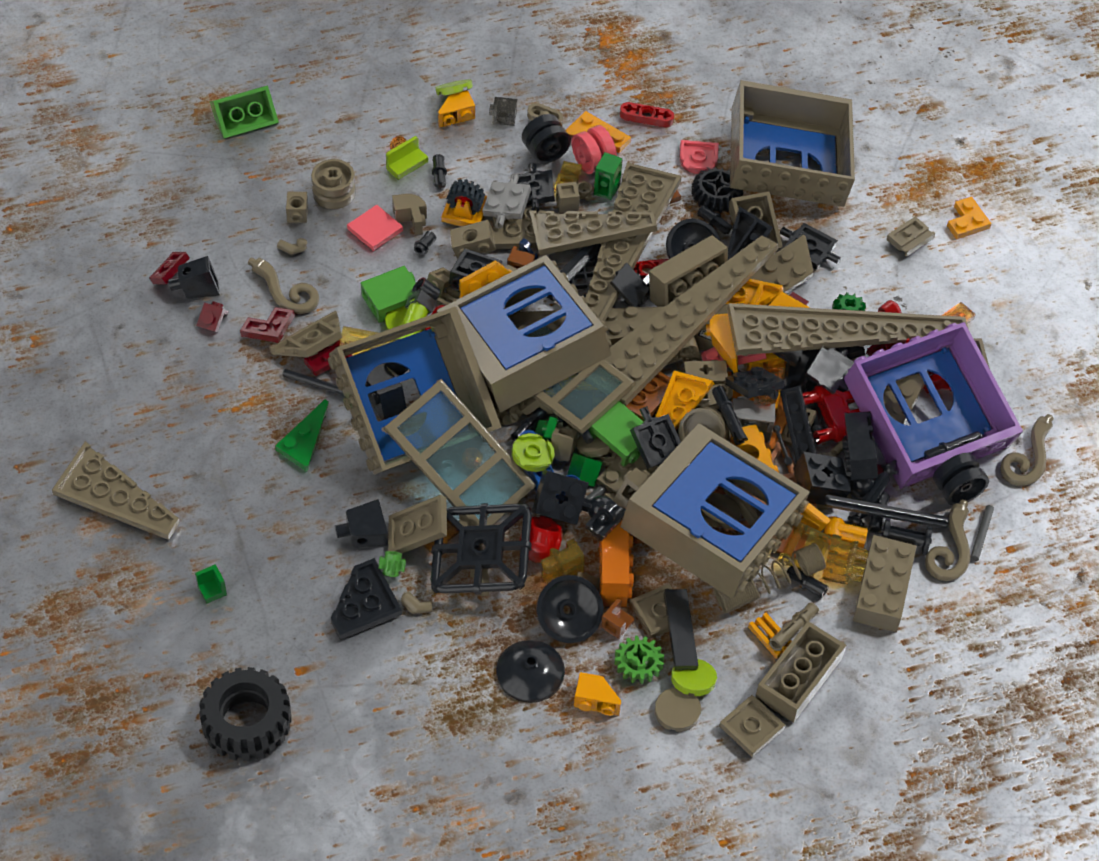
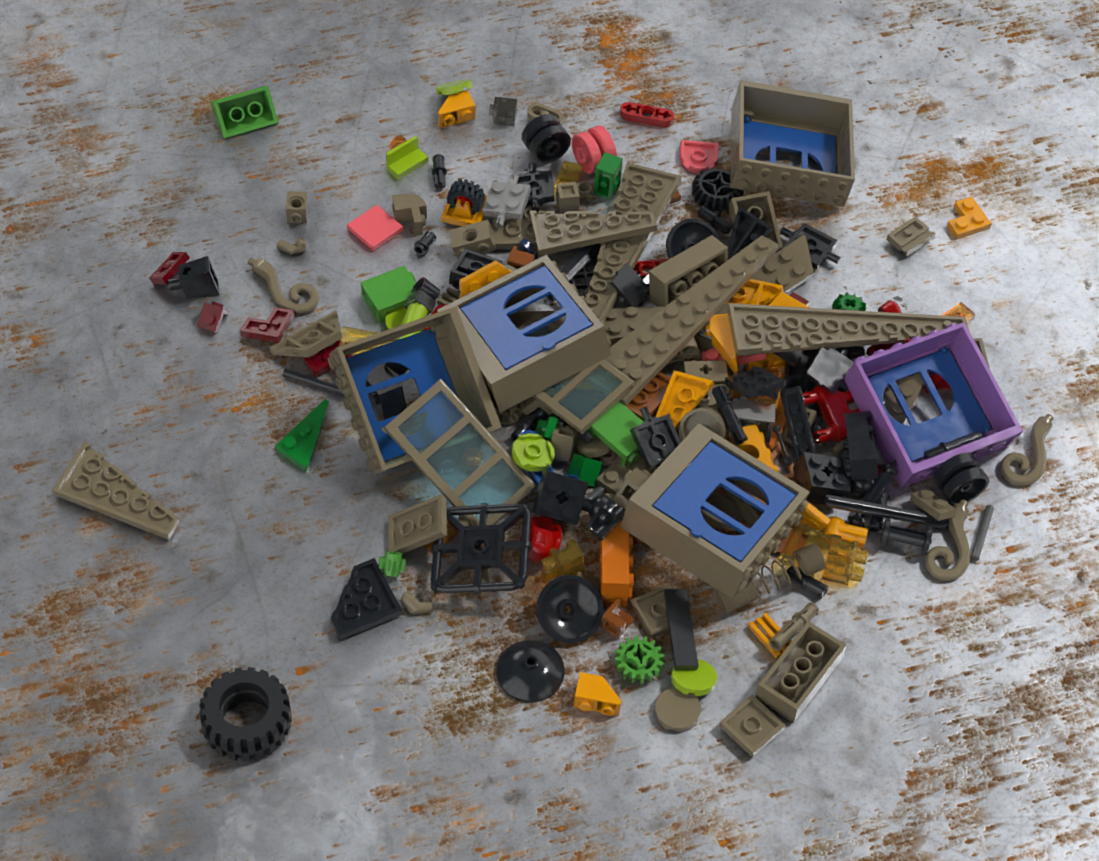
green panel [195,564,227,604] -> none
dark tan wheel [311,159,356,209] -> none
black torso [335,499,388,548] -> none
dark tan bracket [427,267,452,299] -> none
light orange wing [566,111,631,153] -> none
dark tan brick [853,535,917,633] -> none
none -> dark tan plate [910,489,956,521]

